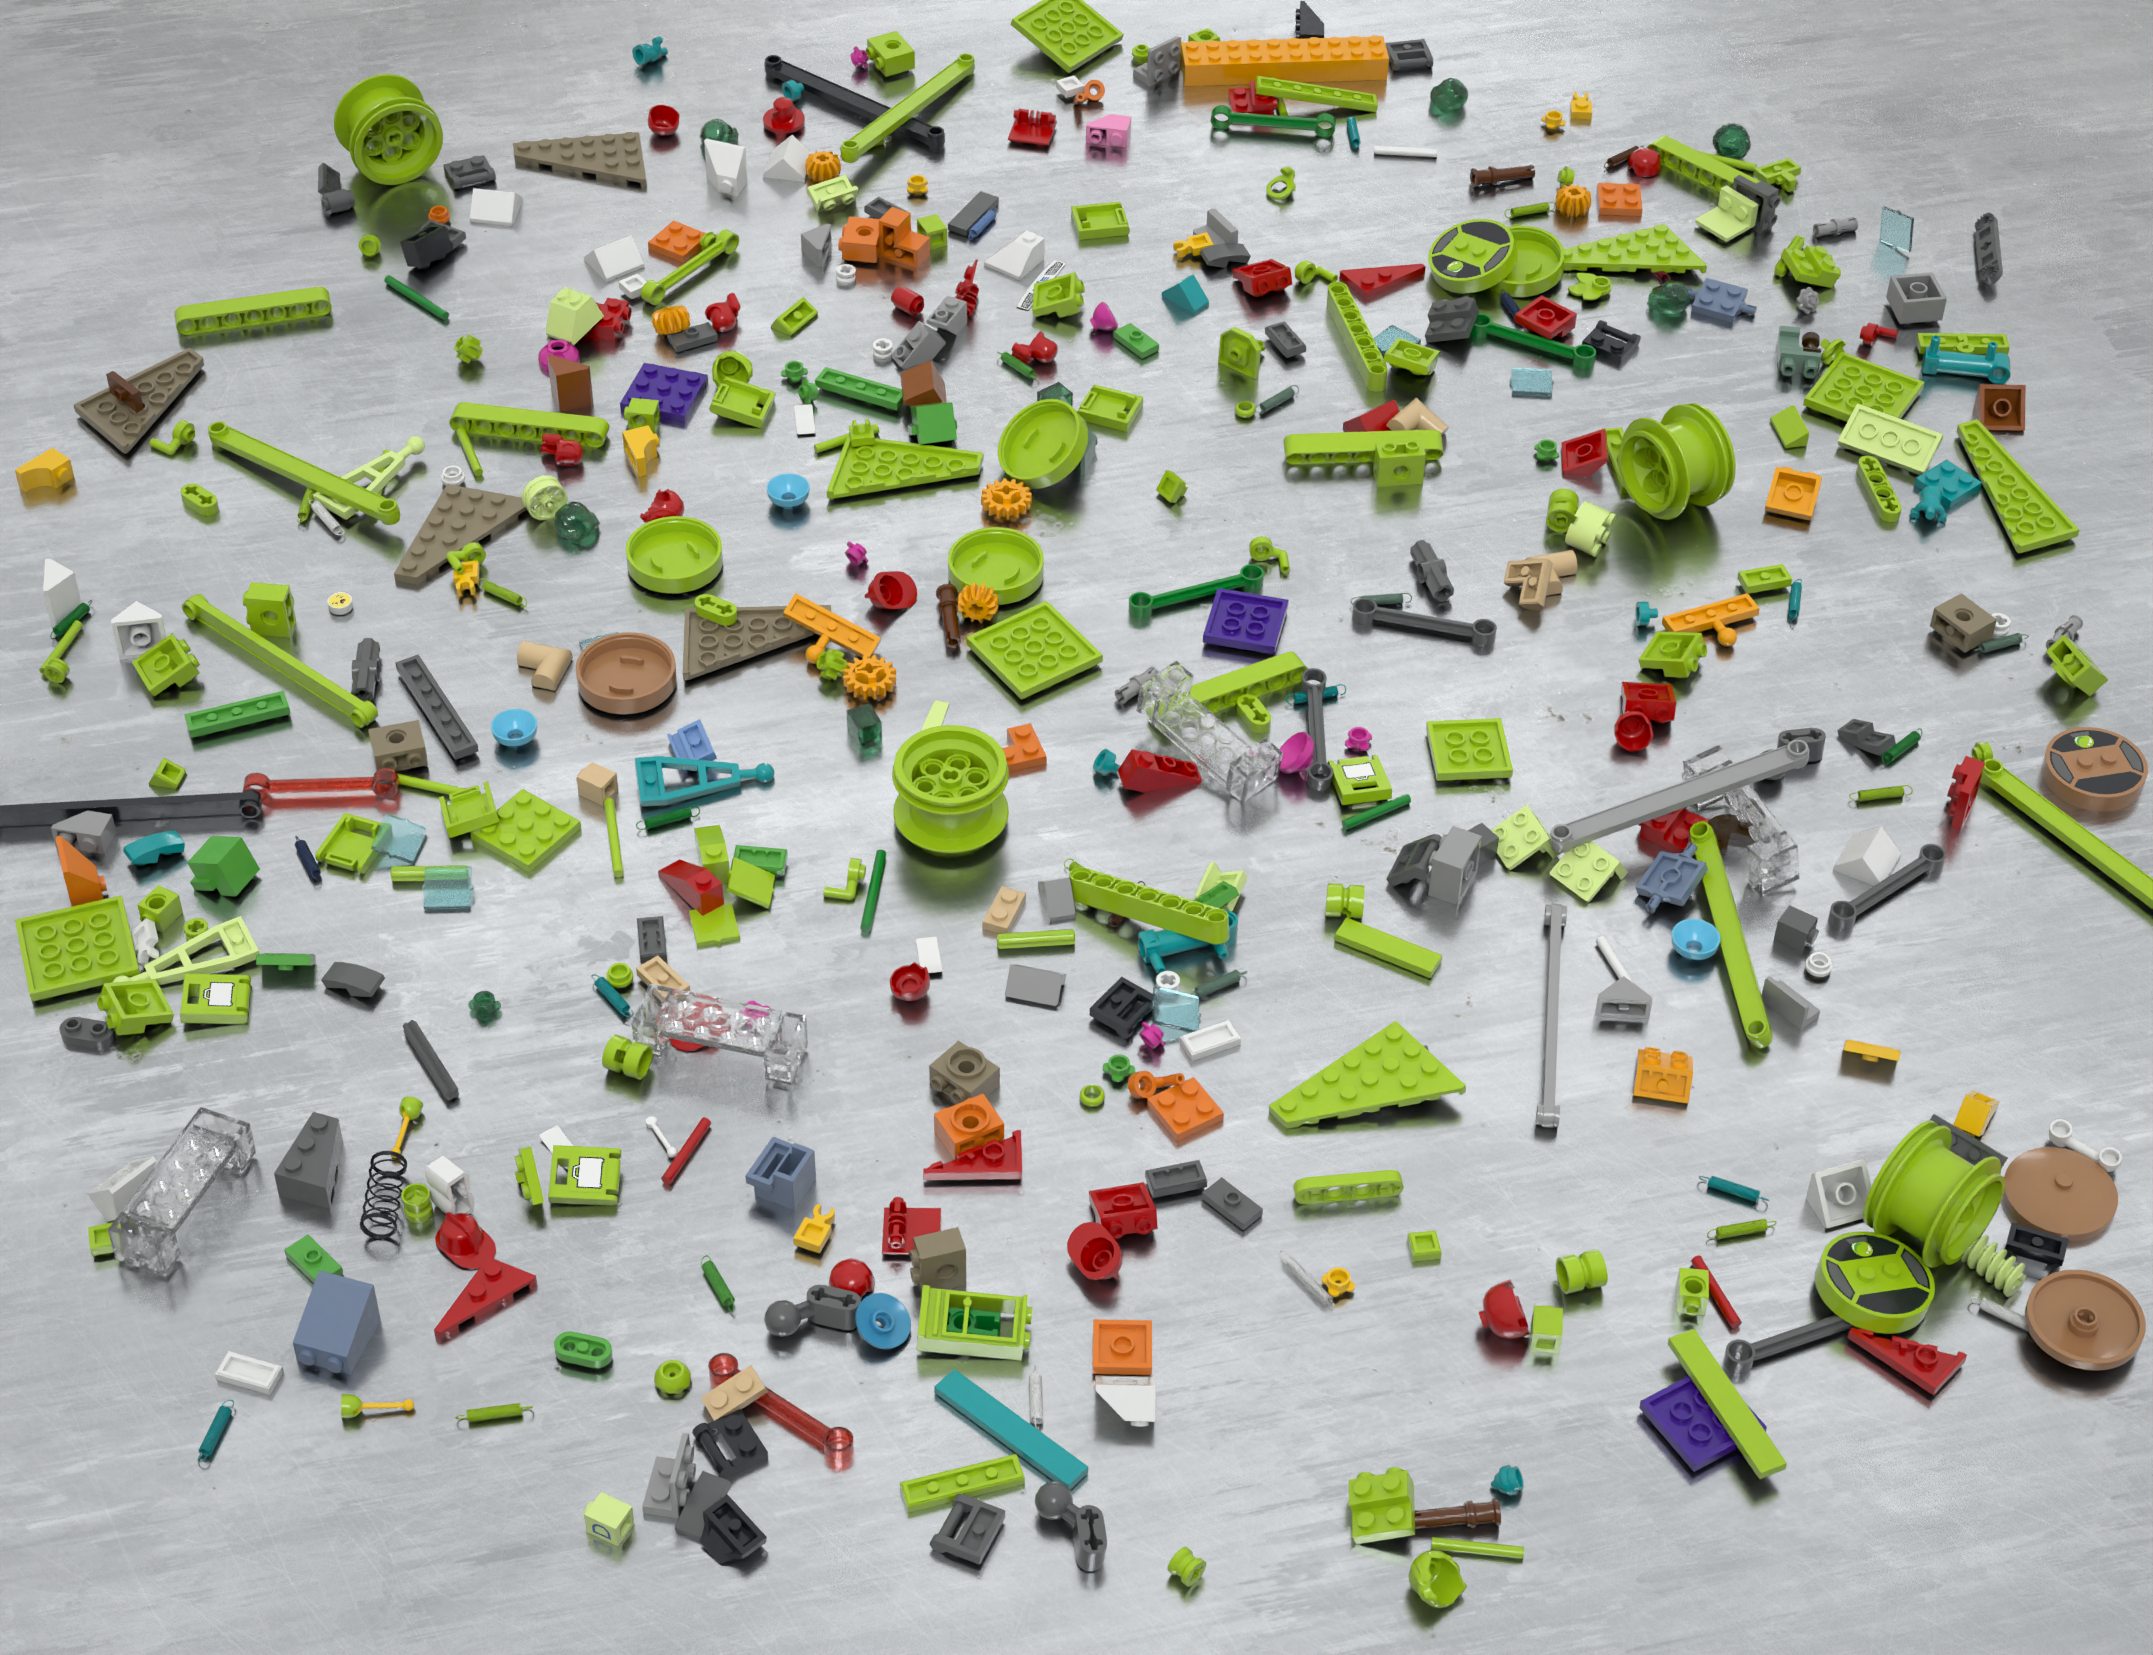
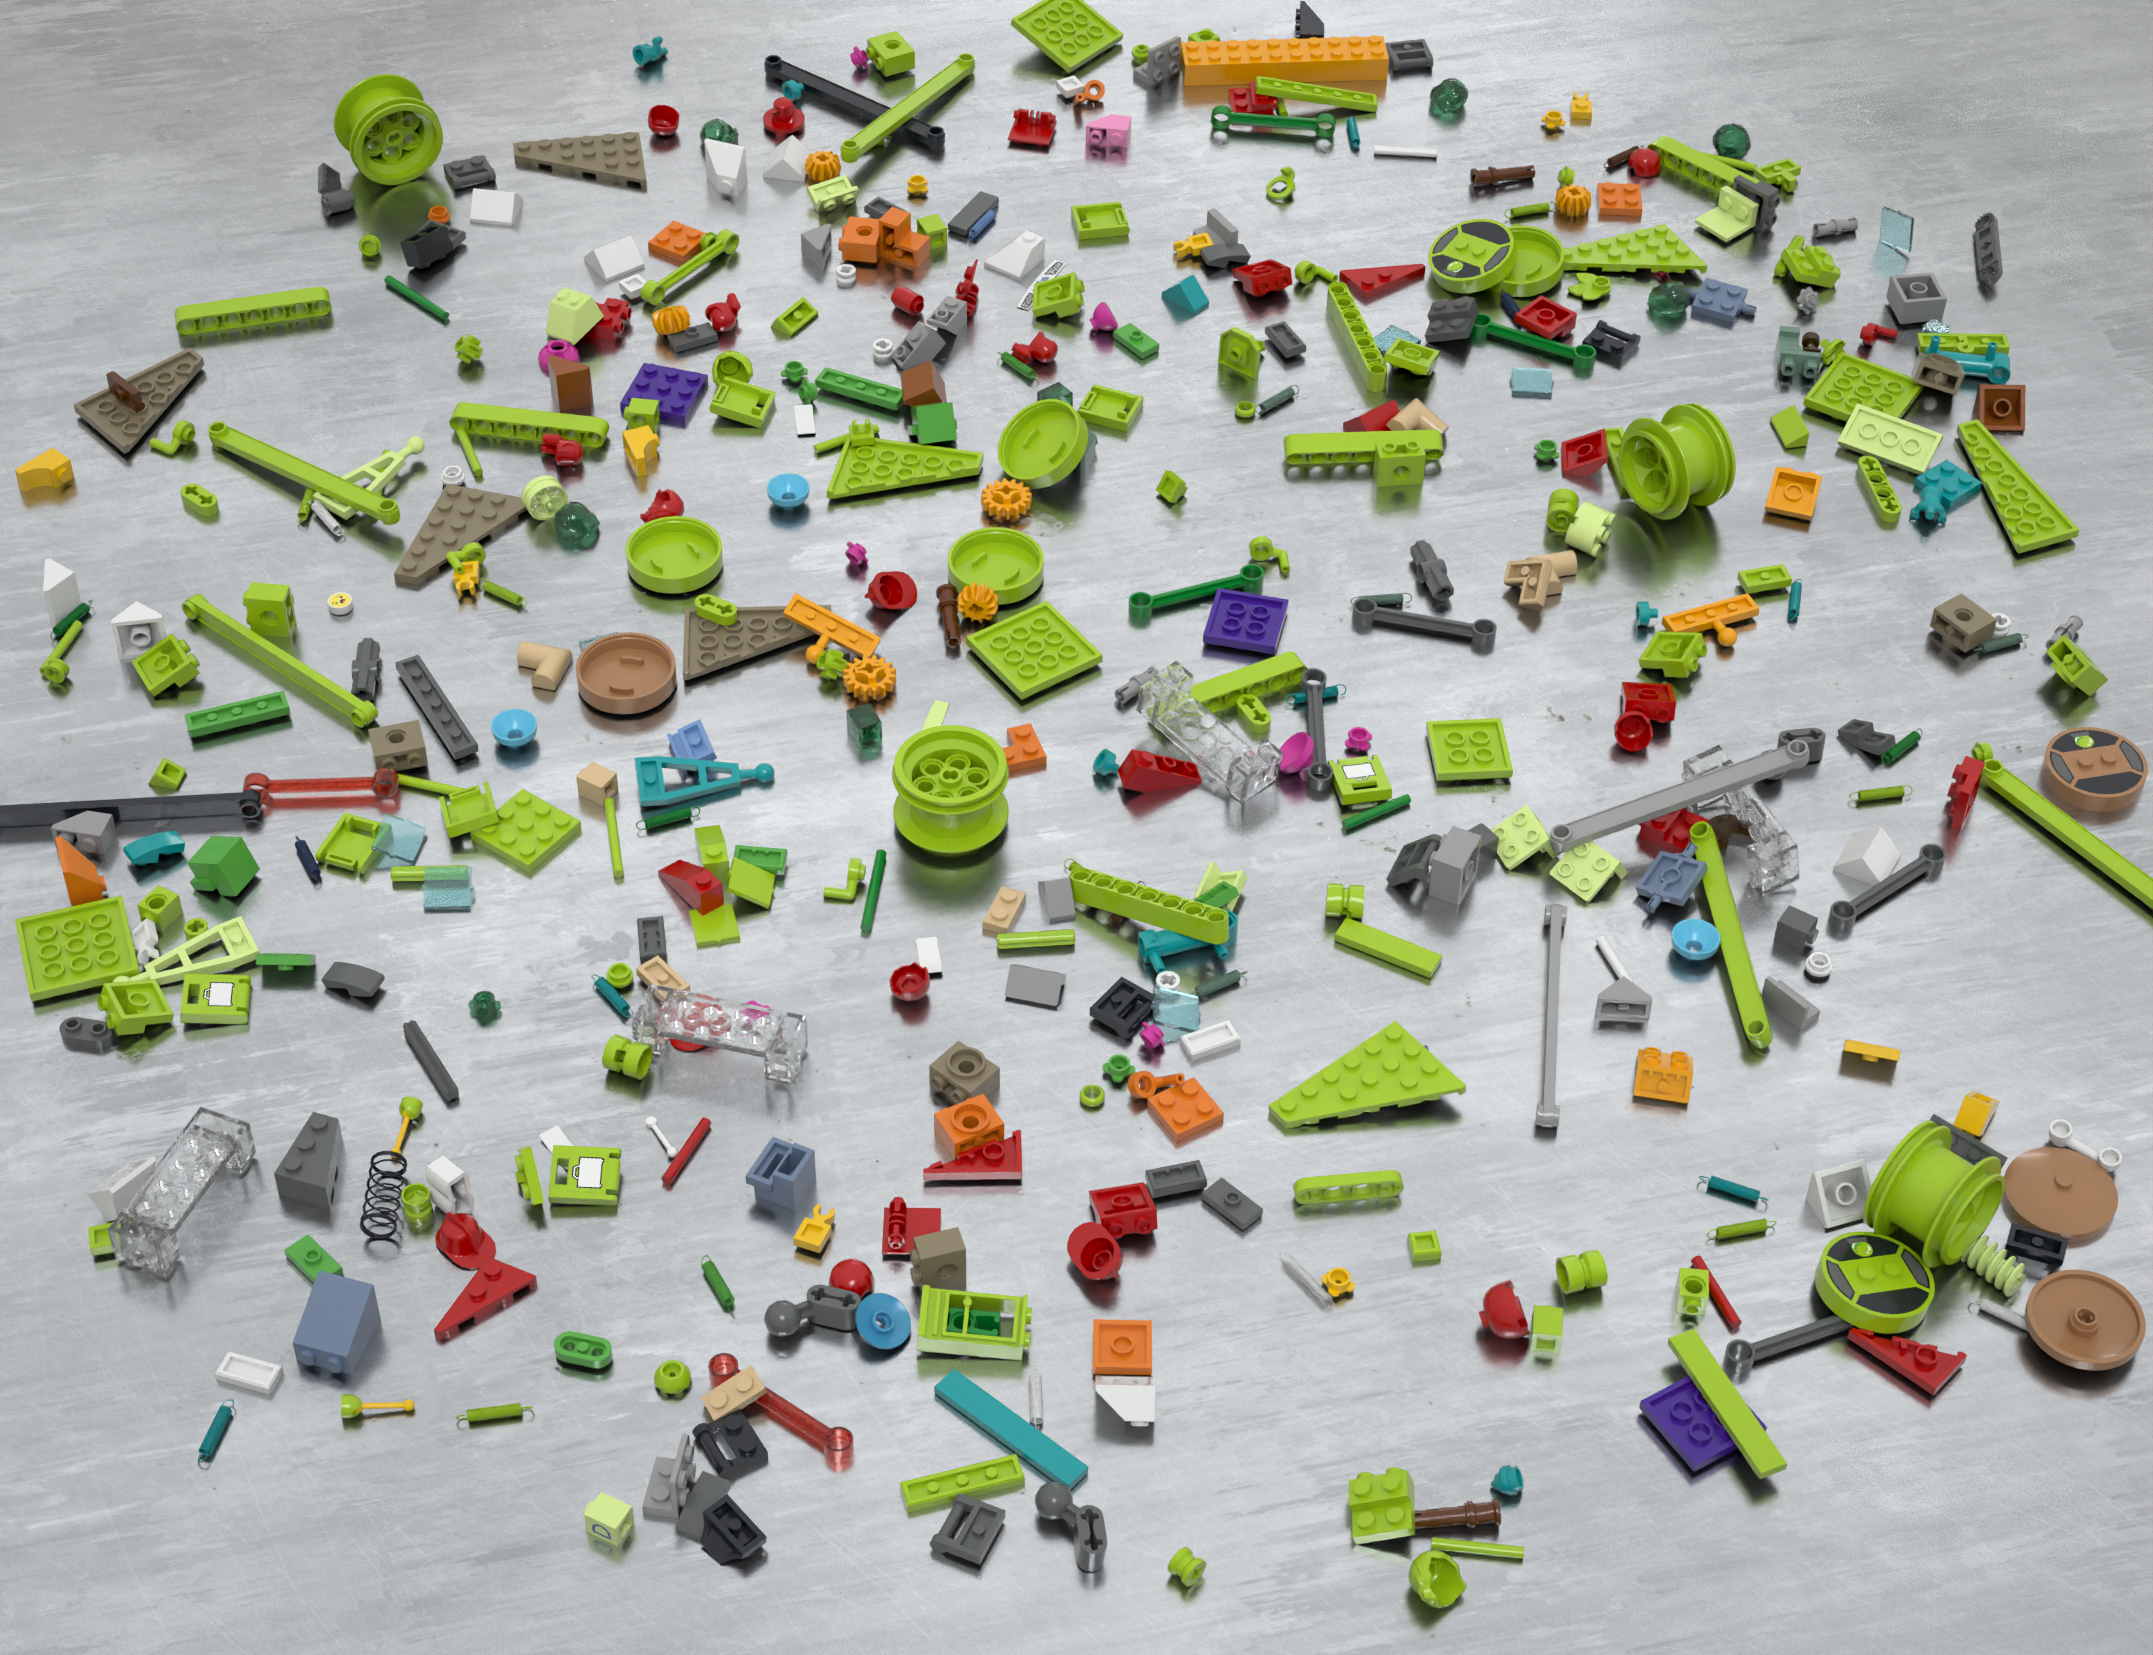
none -> dark tan brick [1912,352,1965,395]
none -> clear light blue plate [1922,319,1949,333]

